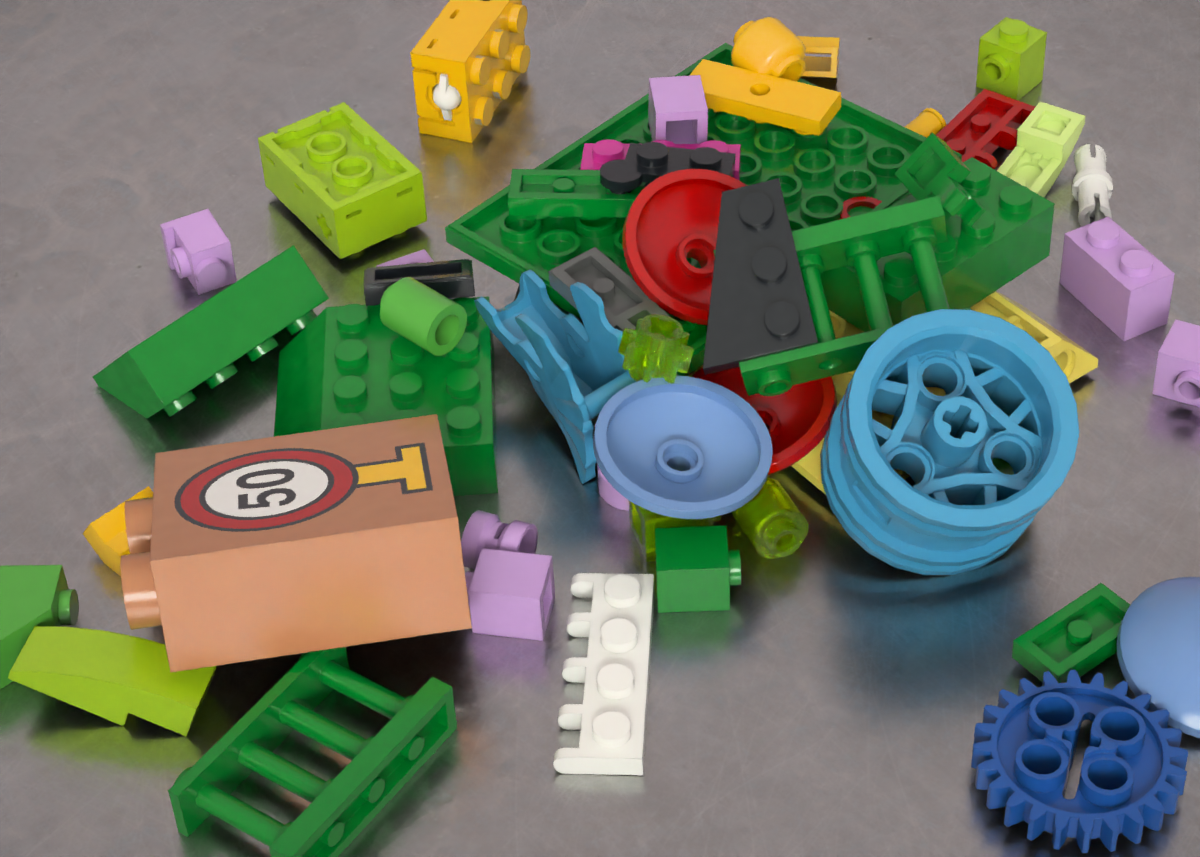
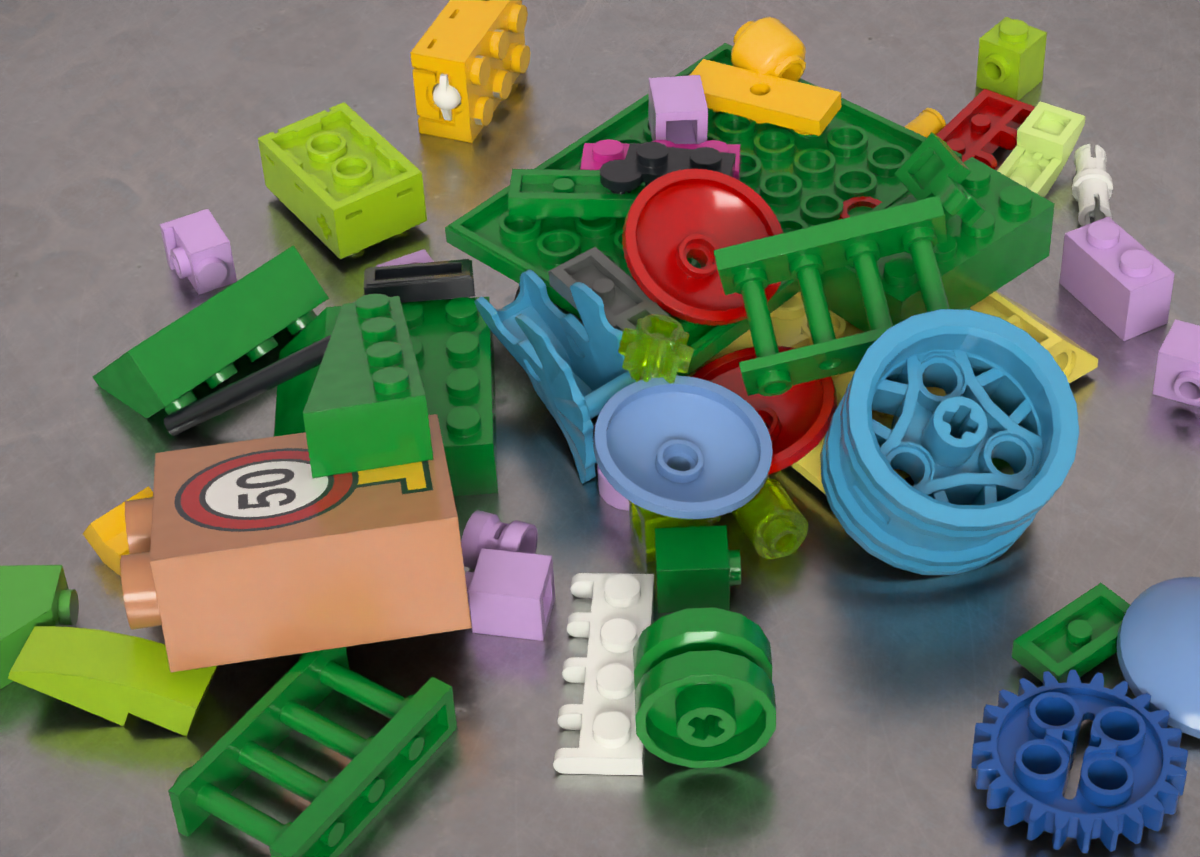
bright green brick [380,277,467,356] -> none
black wing [703,178,818,375] -> none
yellow piece [797,36,840,79] -> none
none -> black bar [164,334,332,436]
none -> green wedge [303,294,434,478]
none -> green wheel [633,607,776,768]

